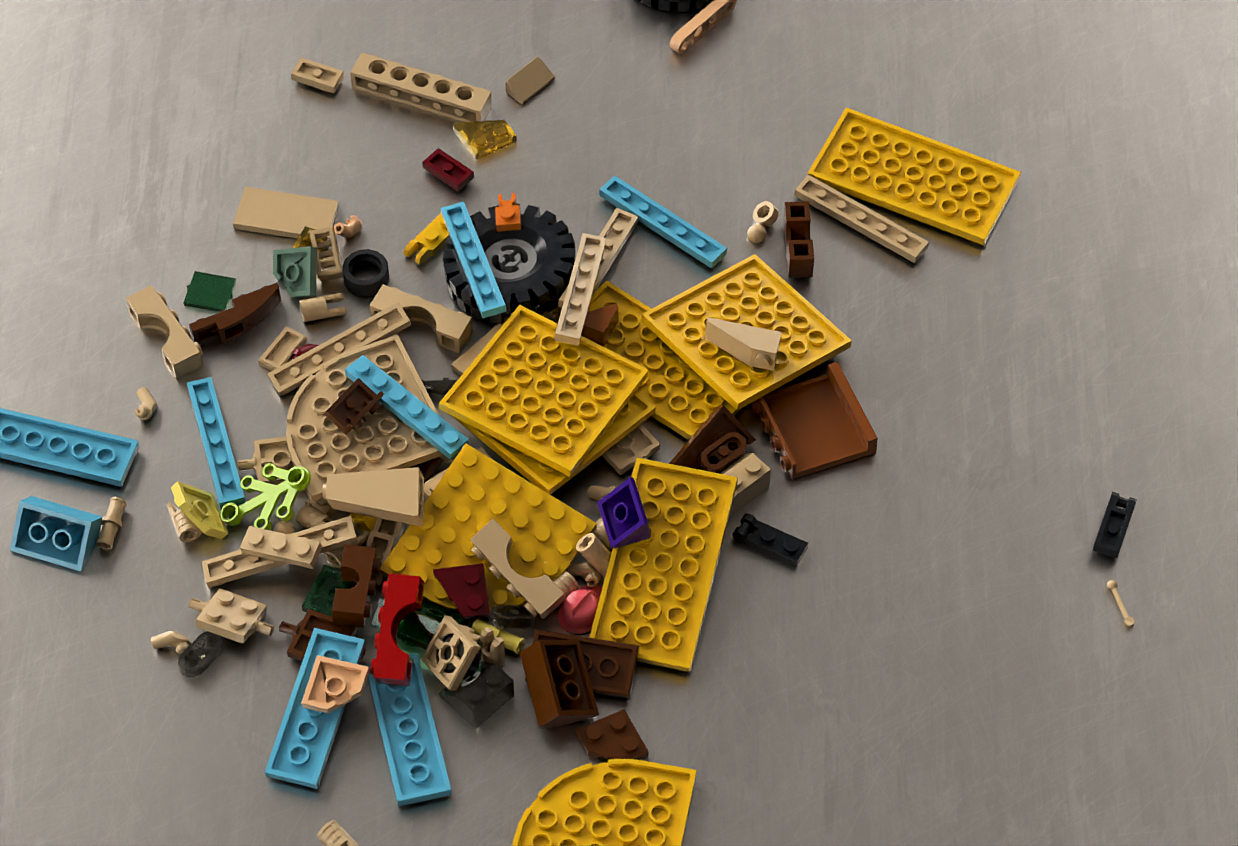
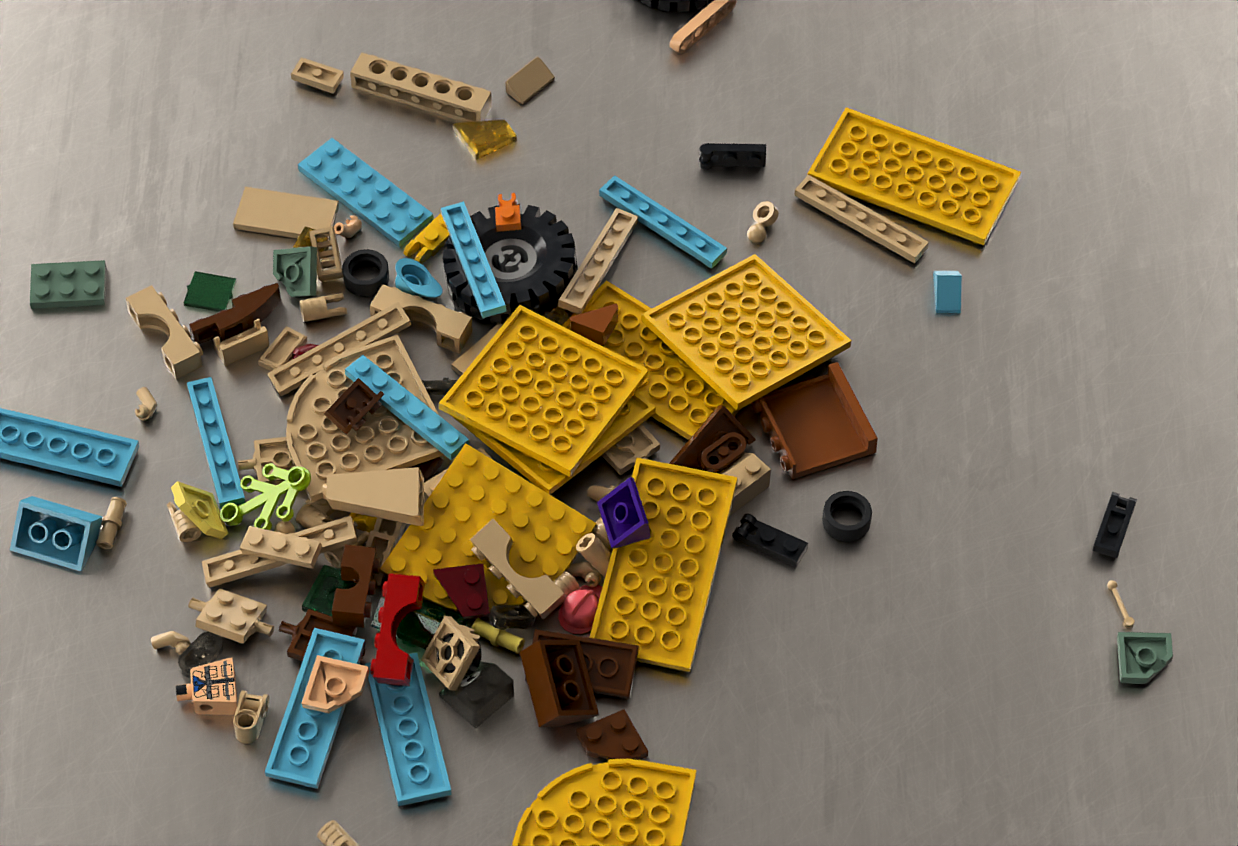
dark red plate [422,148,474,192] -> none
tan hinge [480,627,505,671] -> none
tan plate [554,233,607,346] -> none
tan slope [705,317,782,371] -> none
reddish brown arch [783,201,814,278] -> none
none -> sand green plate [30,260,106,309]
none -> light nougat torso [176,658,238,715]
none -> tan hinge [213,319,269,366]
none -> tan piece [233,690,270,744]
none -> medium azure plate [298,138,434,247]
none -> medium azure piece [395,258,443,298]
none -> black plate [699,143,766,169]
none -> black tyre [822,491,872,542]
none -> medium azure slope [933,271,962,313]
none -> sand green plate [1117,632,1173,684]

